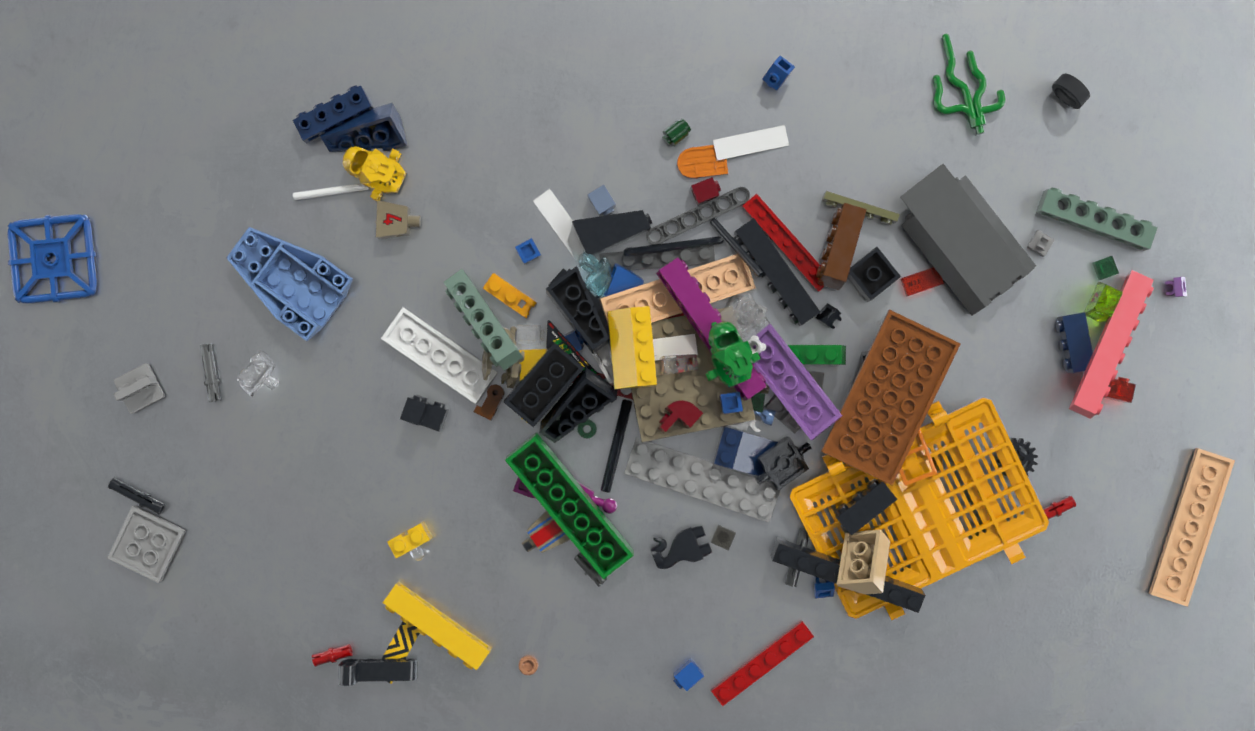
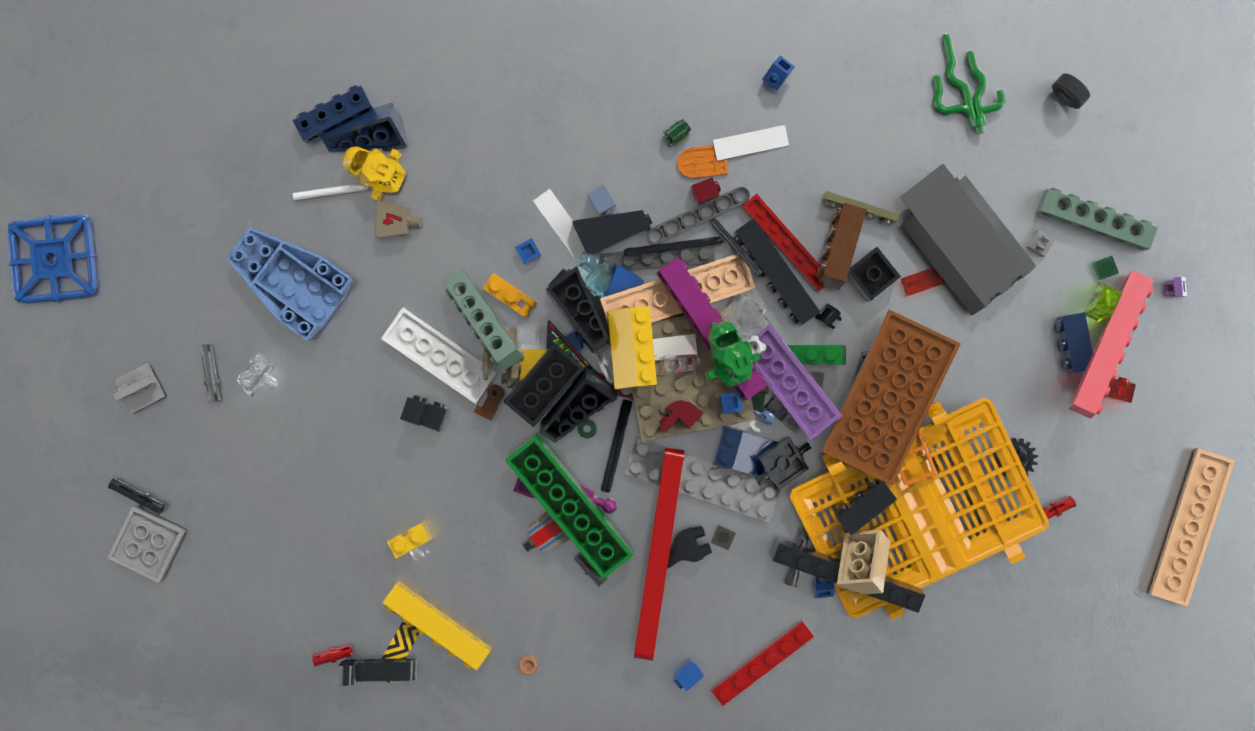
none -> red beam [634,448,685,661]

